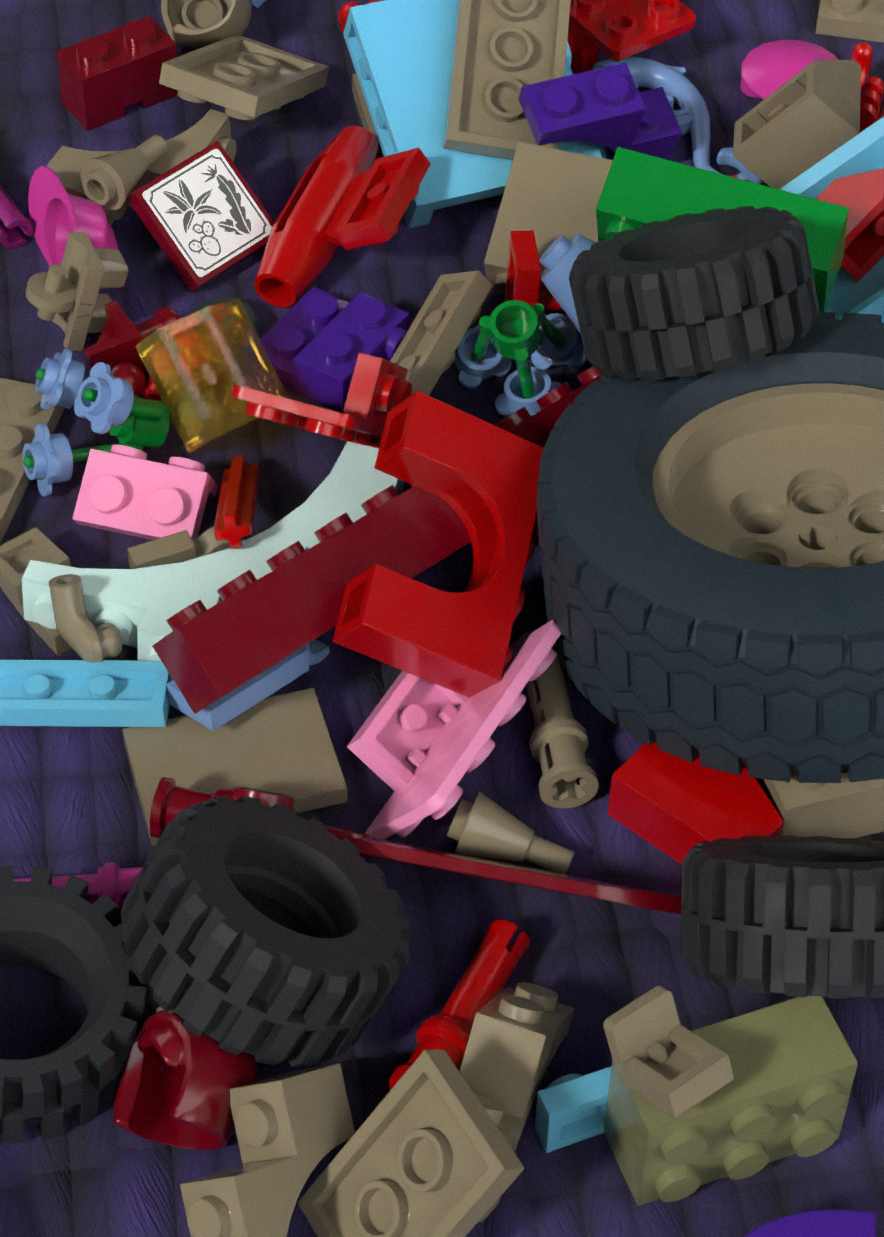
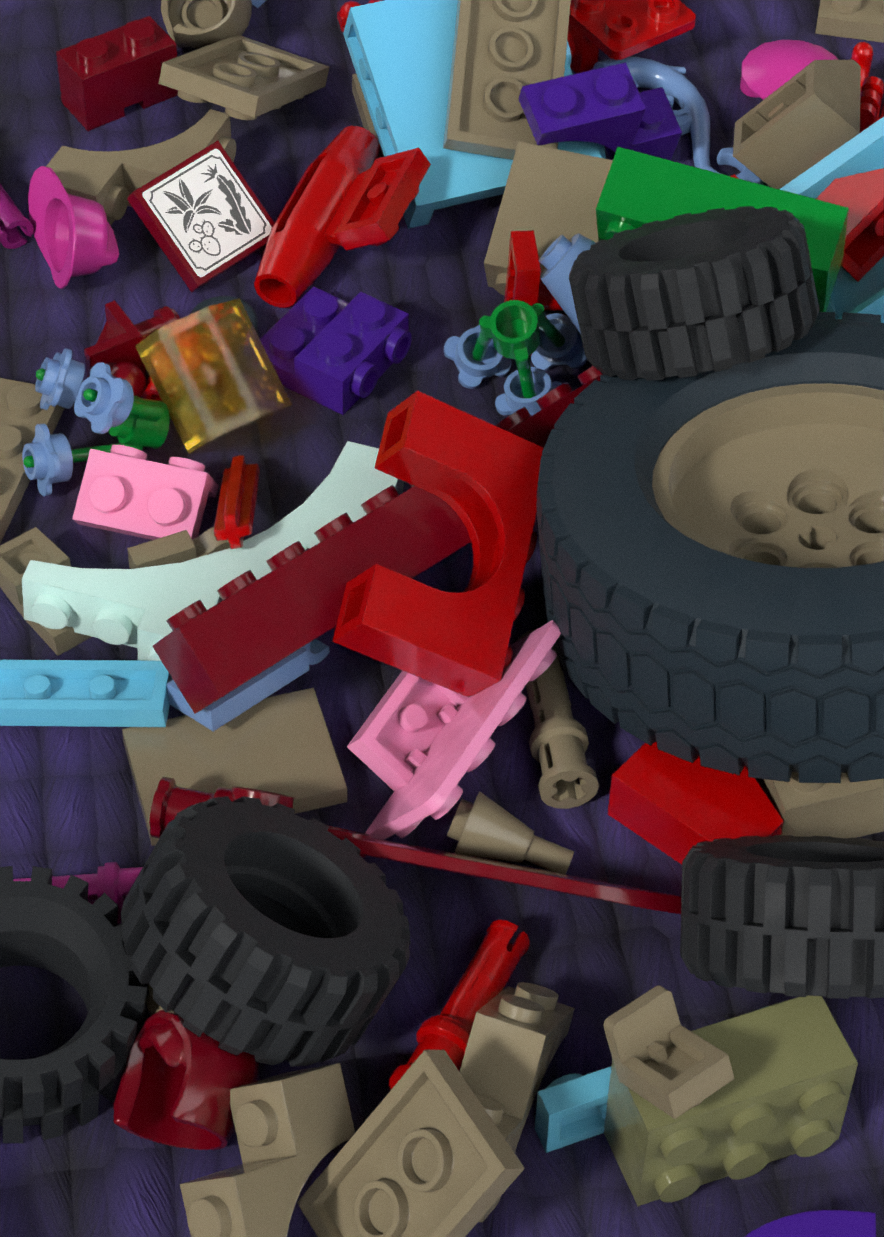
dark tan hips [25,232,128,351] -> none
dark tan arm [49,574,122,663] -> none
dark tan cone [80,135,168,211] -> none
red bracket [231,352,412,448] -> none
dark tan plate [390,270,493,395] -> none

